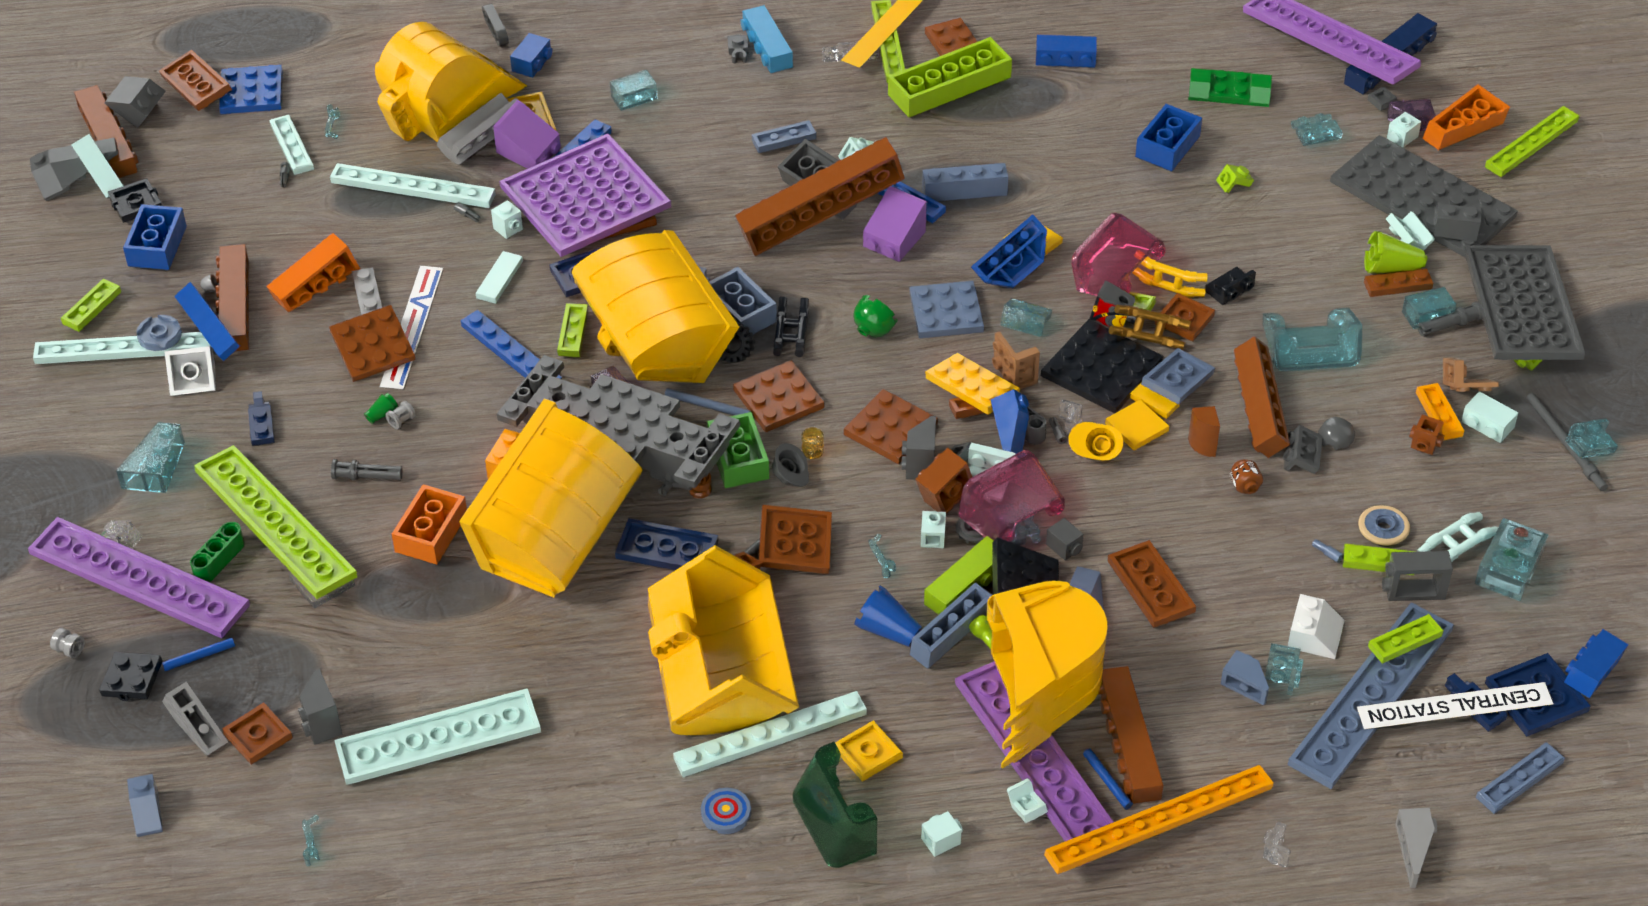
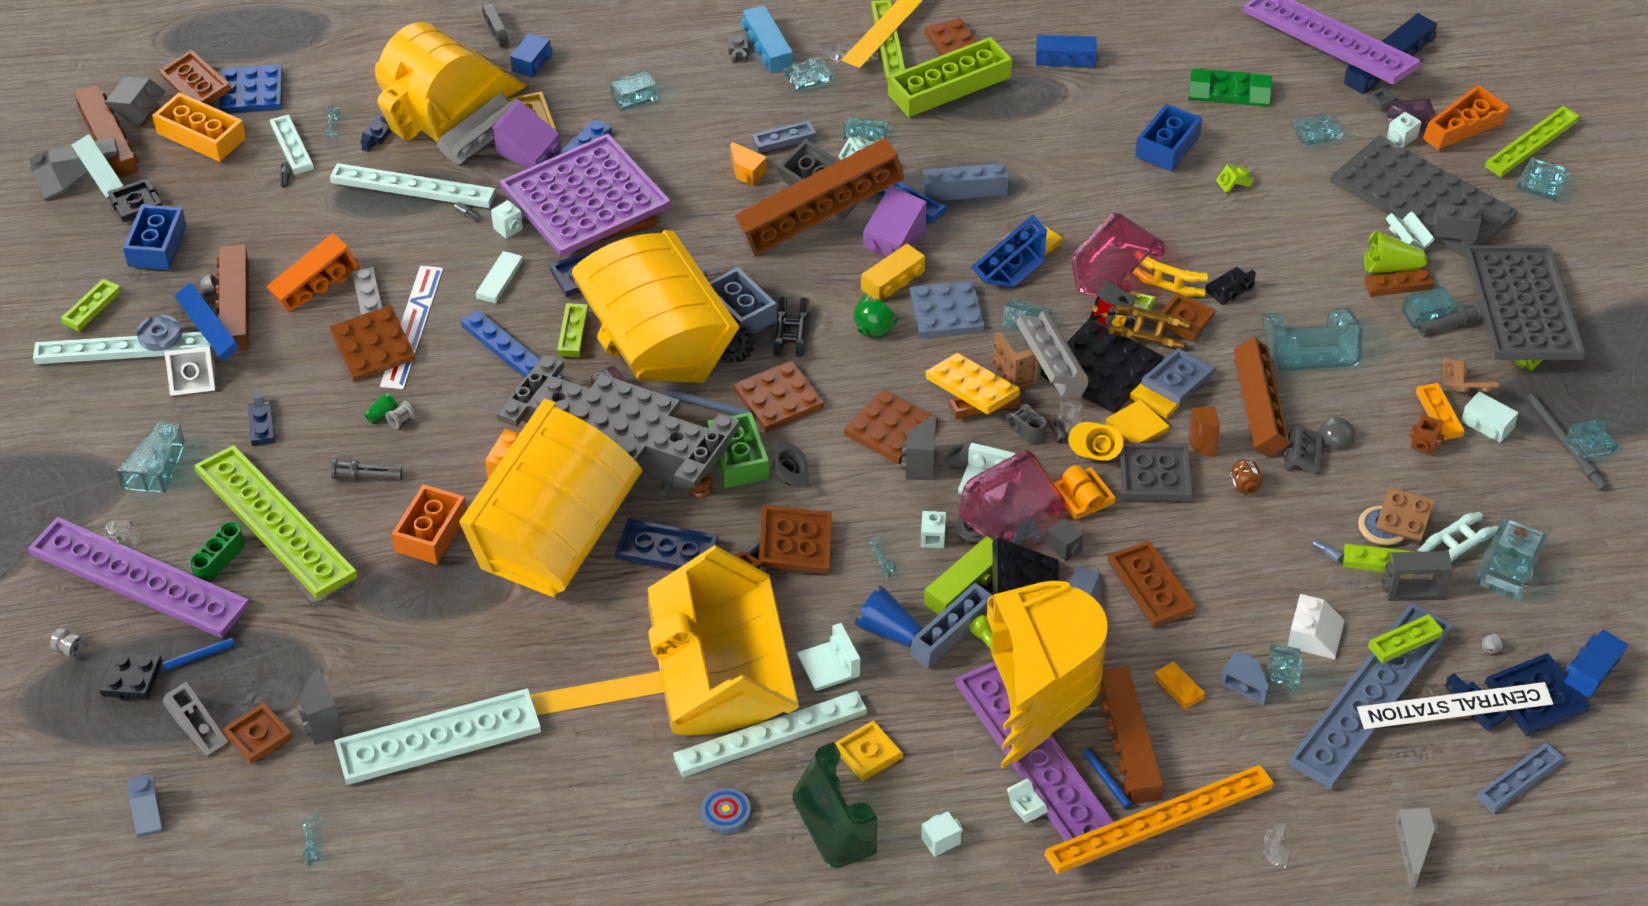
clear yellow wheel [801,427,824,459] -> none
dark orange brick [915,448,975,514] -> none
slope [990,389,1029,466] -> none
none -> light orange brick [152,92,246,162]
none -> dark blue hinge [360,111,392,152]
none -> yellow sticker [530,671,664,715]
none -> light orange slope [730,142,767,186]
none -> clear light blue plate [783,58,833,91]
none -> light aqua bracket [797,623,860,691]
none -> clear light blue bracket [844,117,888,142]
none -> yellow brick [861,244,925,301]
none -> light grey brick [1016,311,1088,399]
none -> light orange plate [1052,465,1116,520]
none -> dark grey plate [1119,443,1192,501]
none -> light orange plate [1154,661,1205,710]
none -> medium nougat bracket [1376,487,1435,542]
none -> light grey hinge [1482,633,1503,654]
none -> clear light blue plate [1517,157,1571,201]

